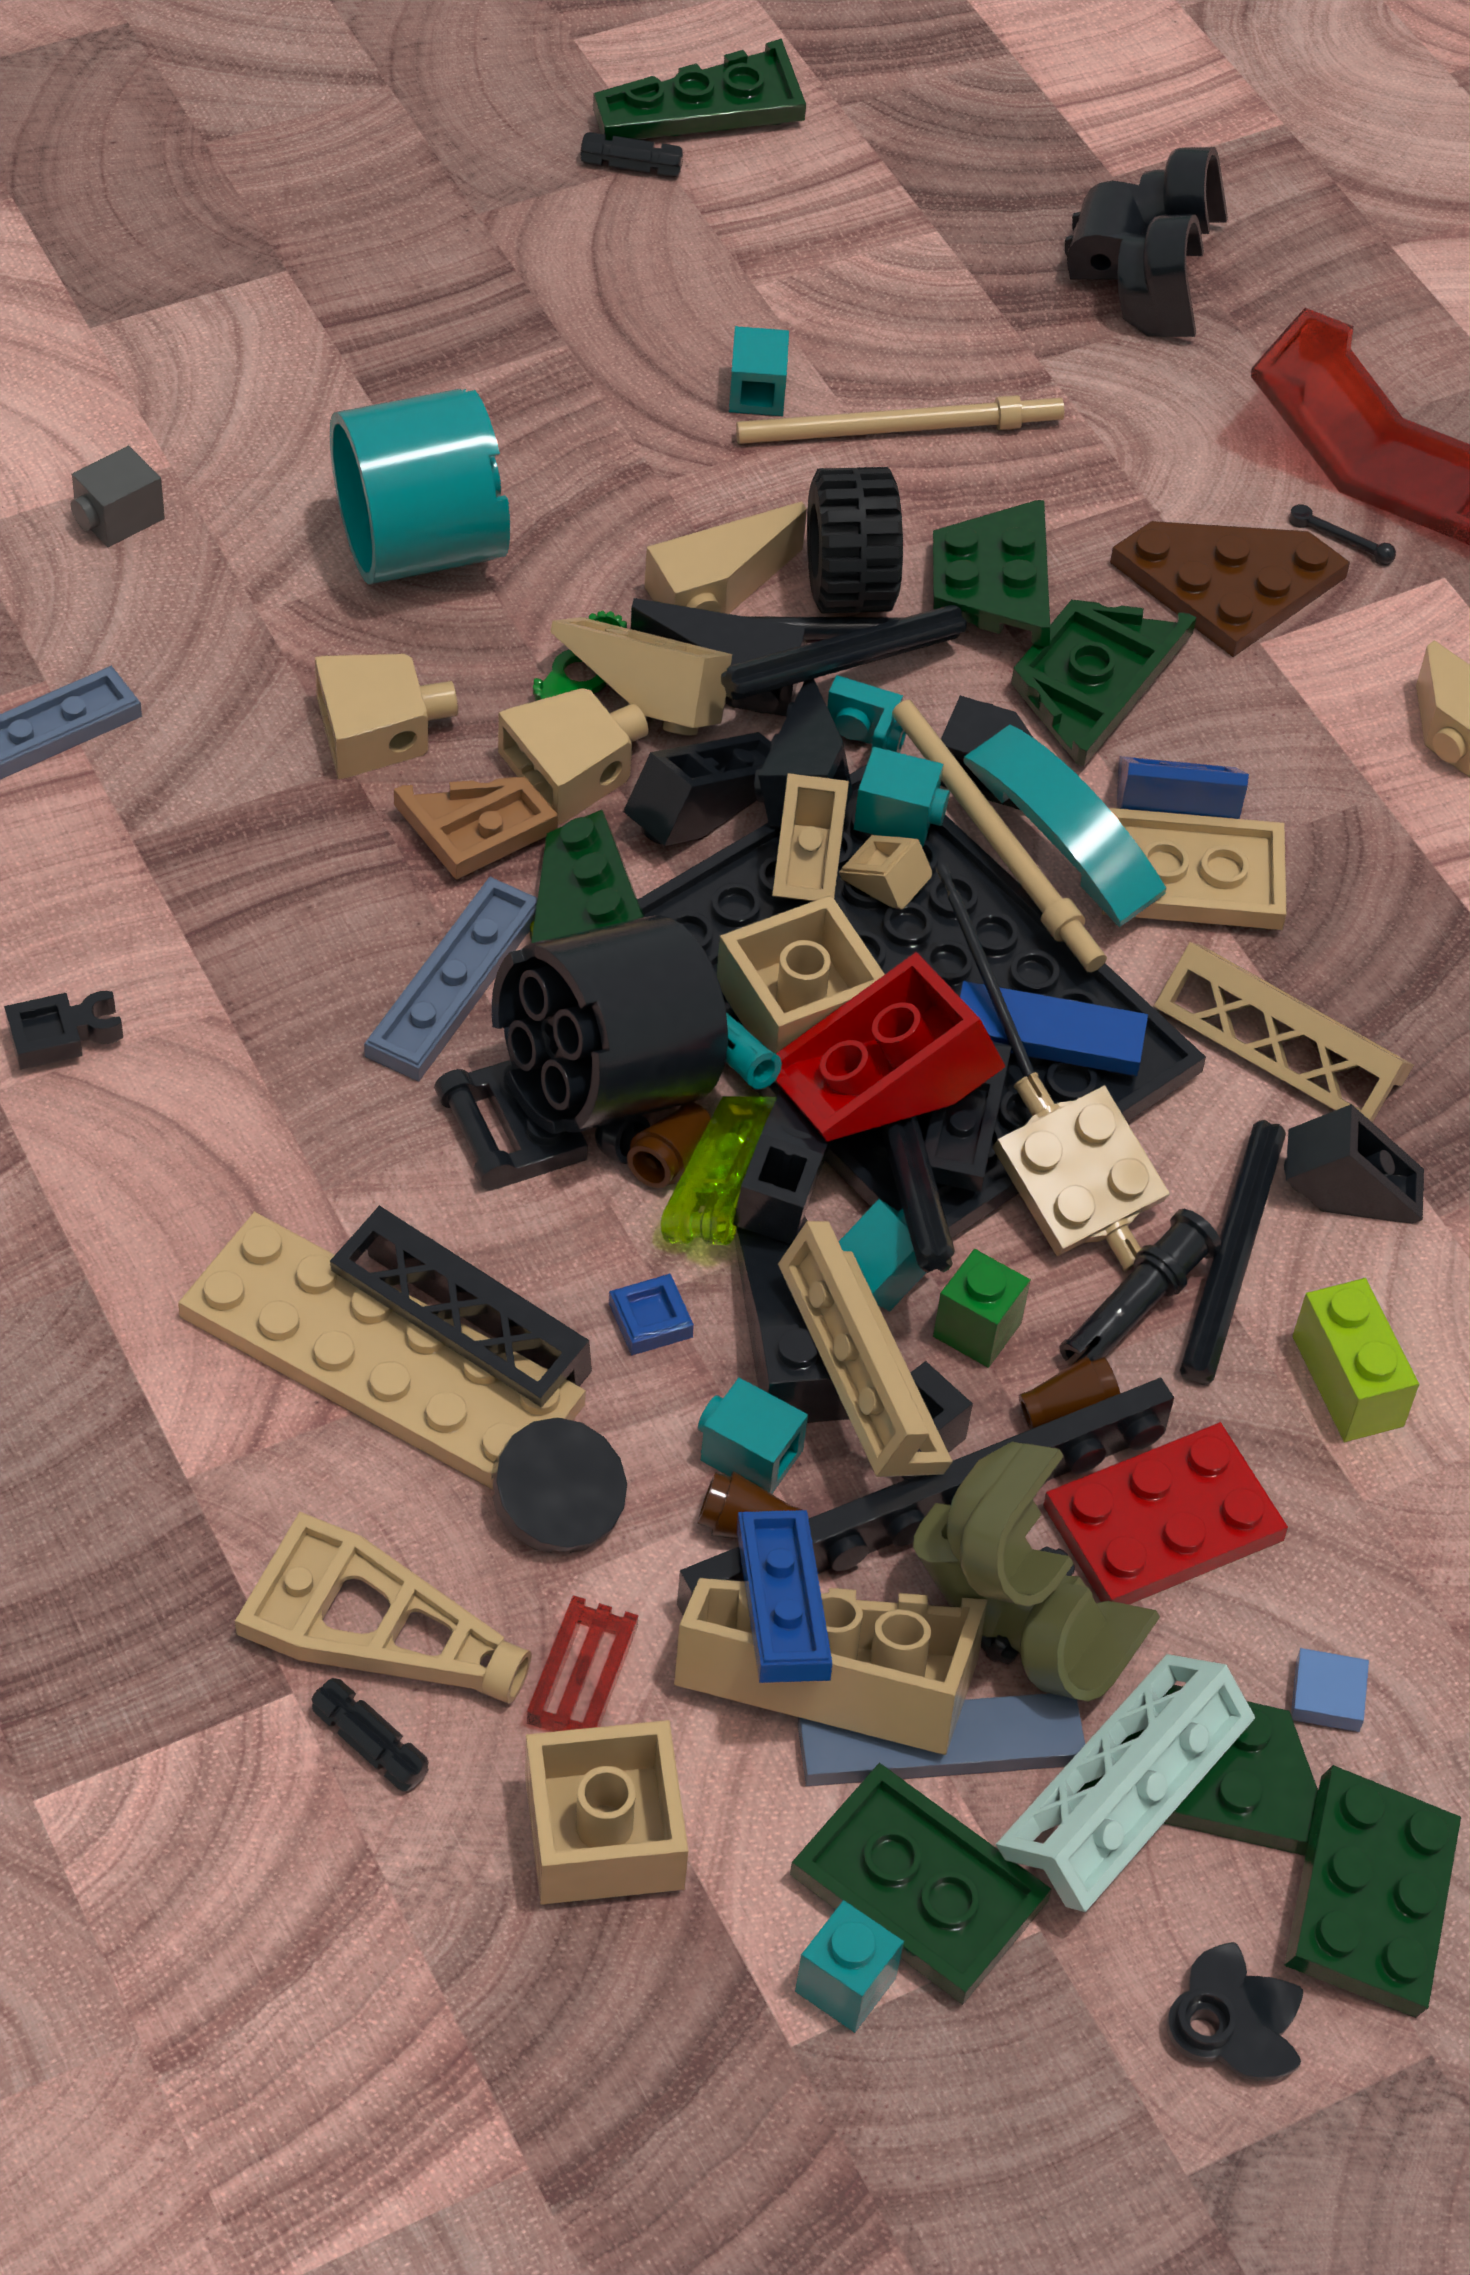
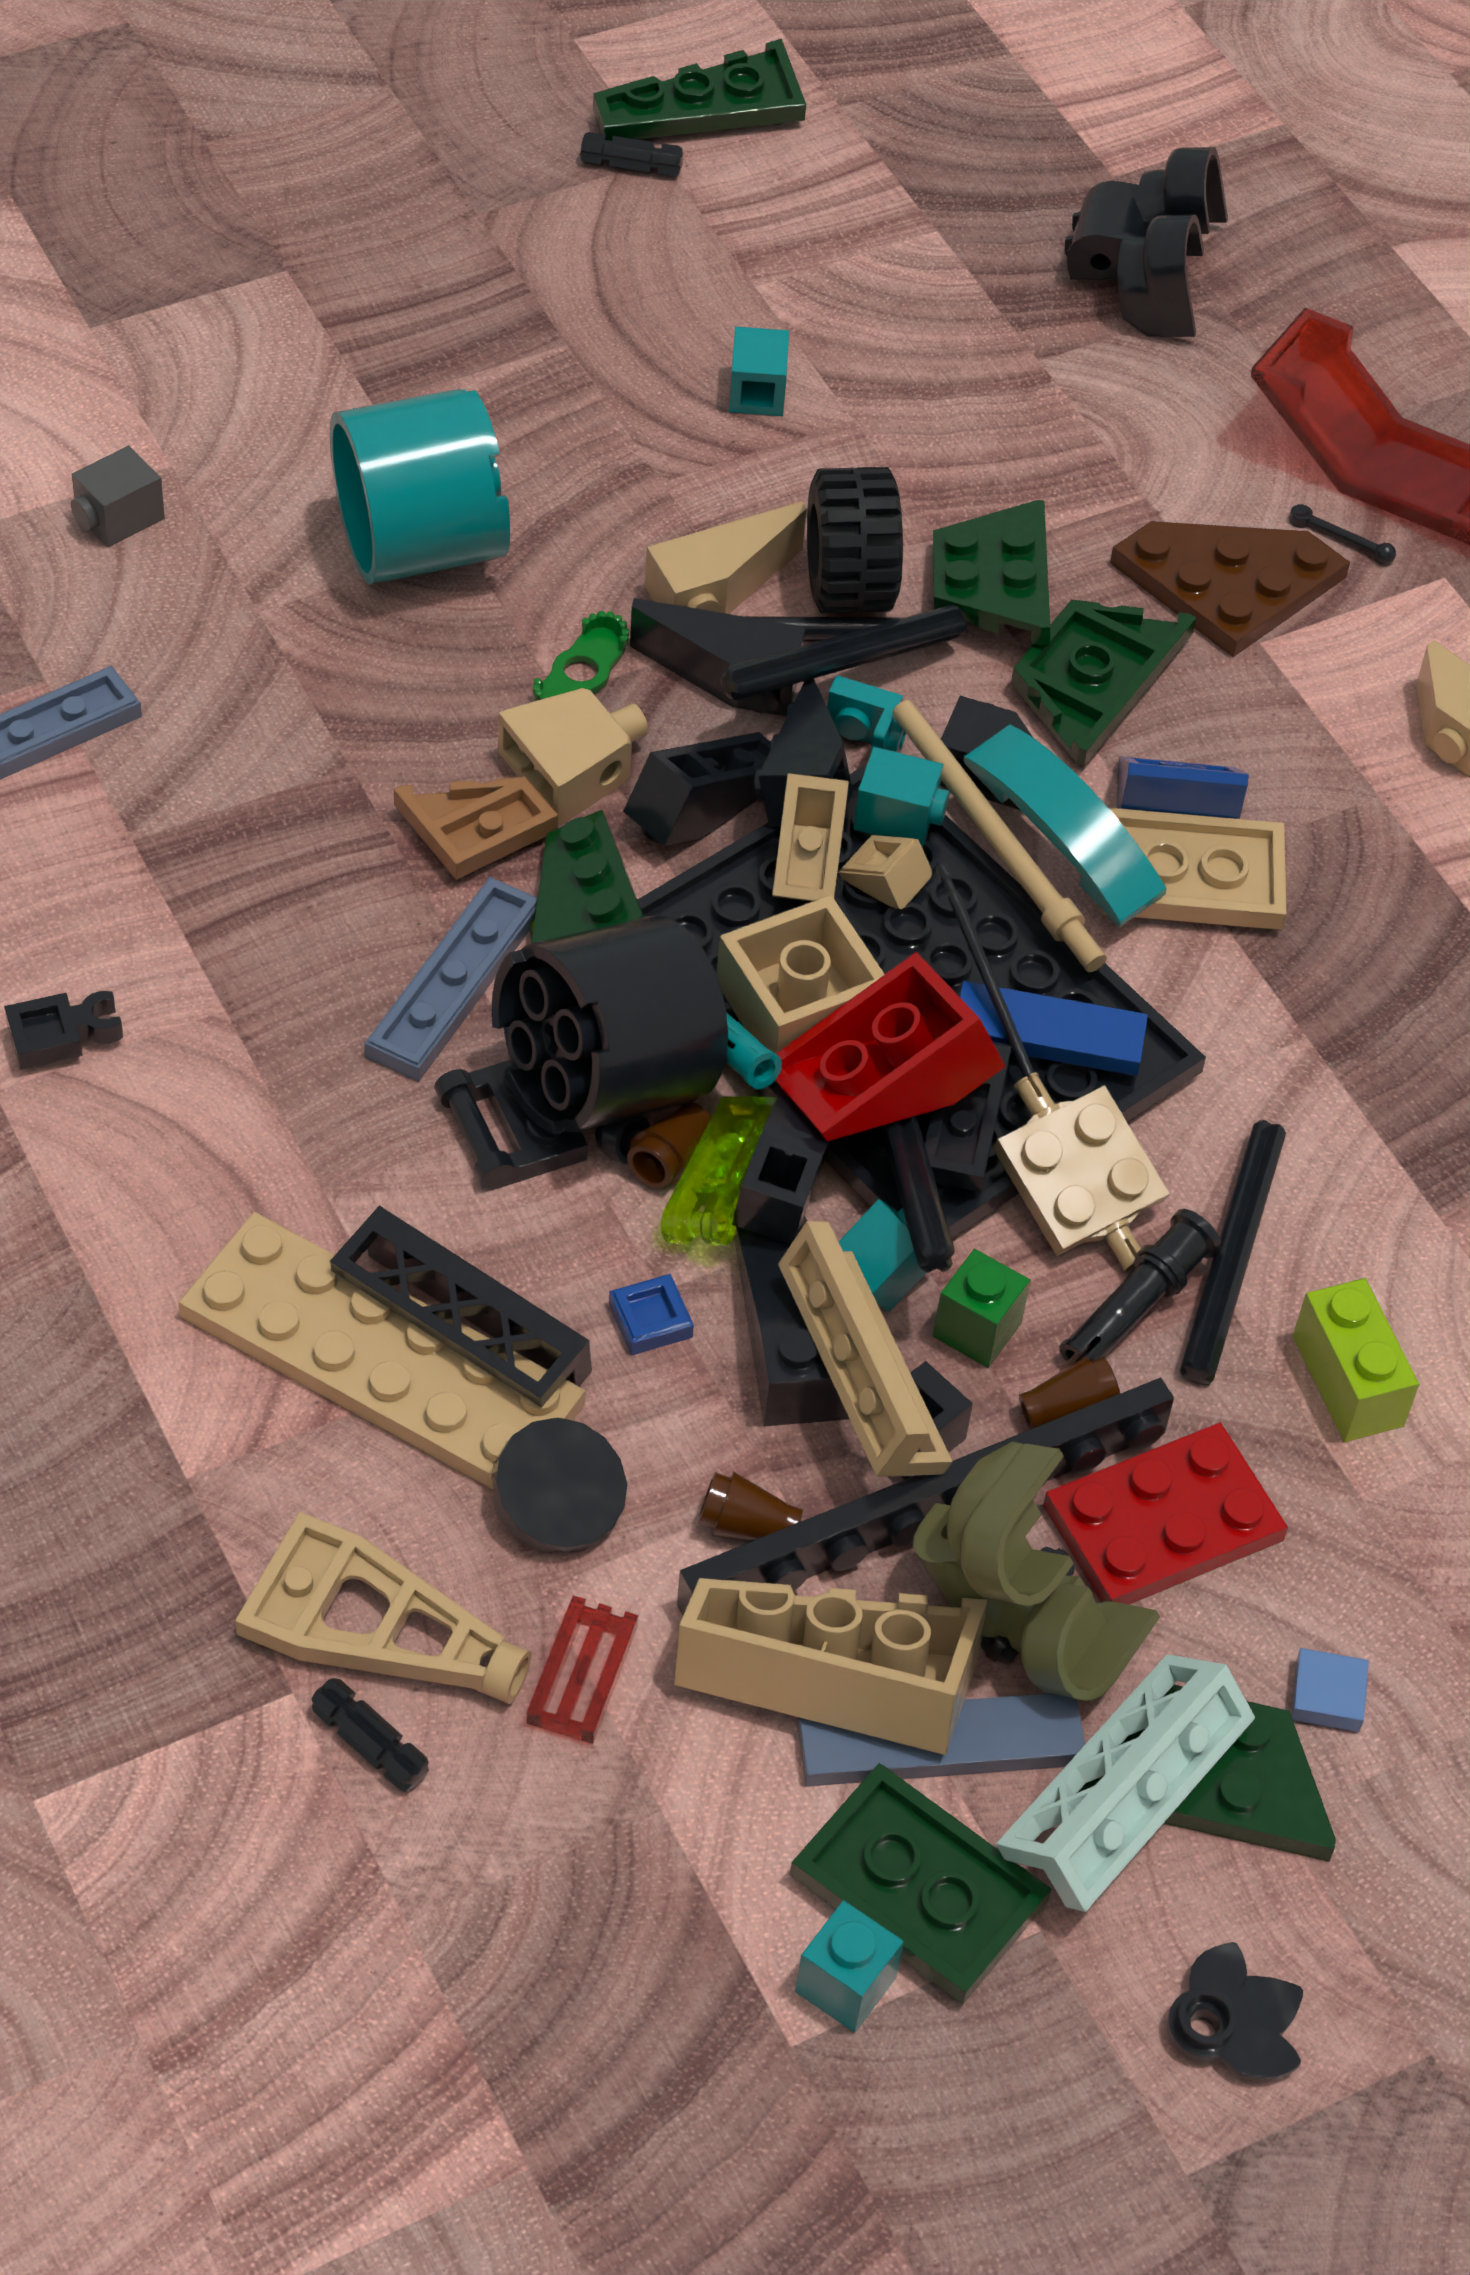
tan torso [315,654,458,779] -> none
tan brick [525,1720,689,1905] -> none
tan slope [551,617,732,735] -> none
teal brick [698,1377,808,1494] -> none
tan bar [736,395,1064,444] -> none
blue tile [737,1510,833,1683] -> none
tan fence [1154,942,1414,1123] -> none
black slope [1284,1104,1424,1224] -> none
dark green plate [1284,1765,1461,2018] -> none

